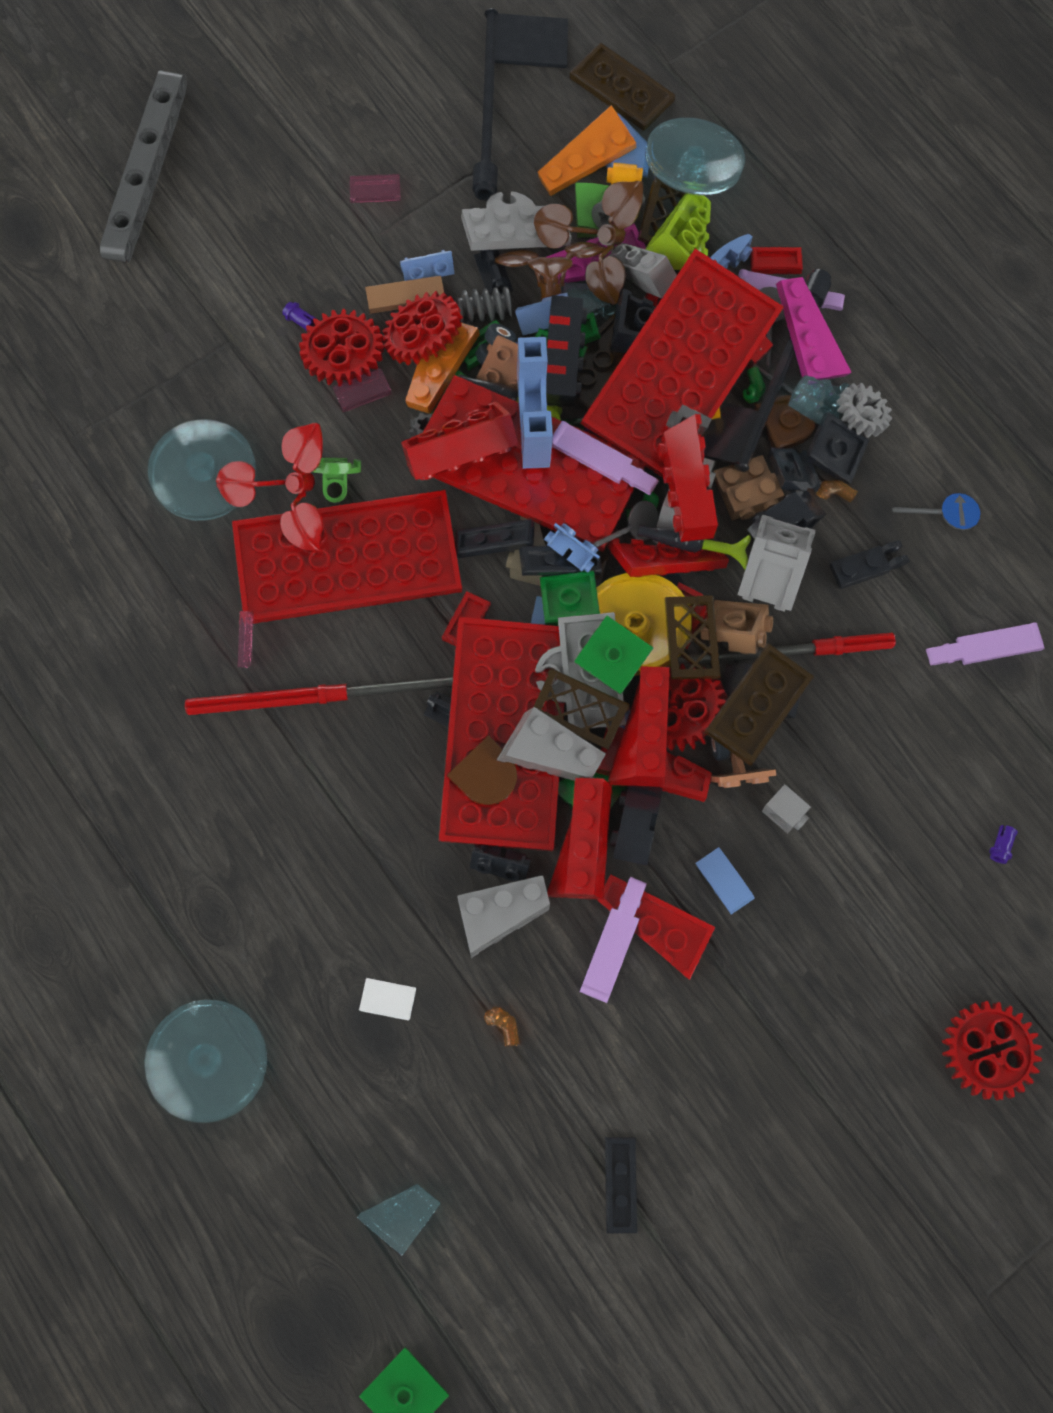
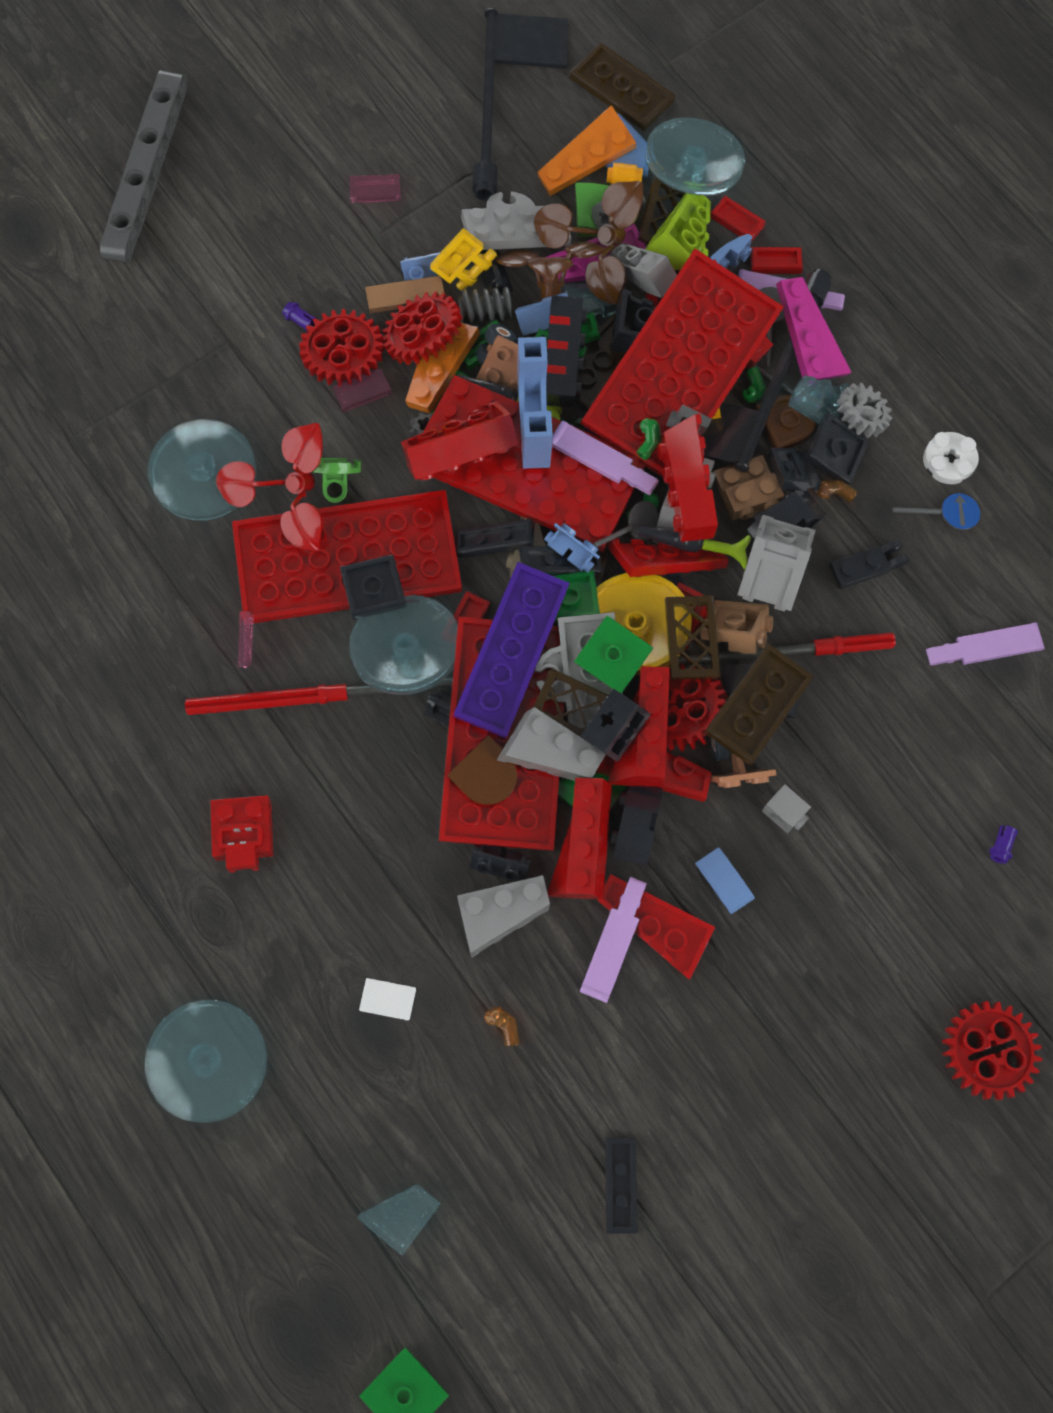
none -> red piece [210,795,274,873]
none -> black plate [340,554,407,620]
none -> clear light blue dish [349,595,458,695]
none -> yellow plate [430,228,497,291]
none -> dark purple plate [453,562,570,738]
none -> black brick [581,689,651,762]
none -> green arm [636,418,661,460]
none -> red tile [710,196,766,242]
none -> white plate [923,432,979,484]

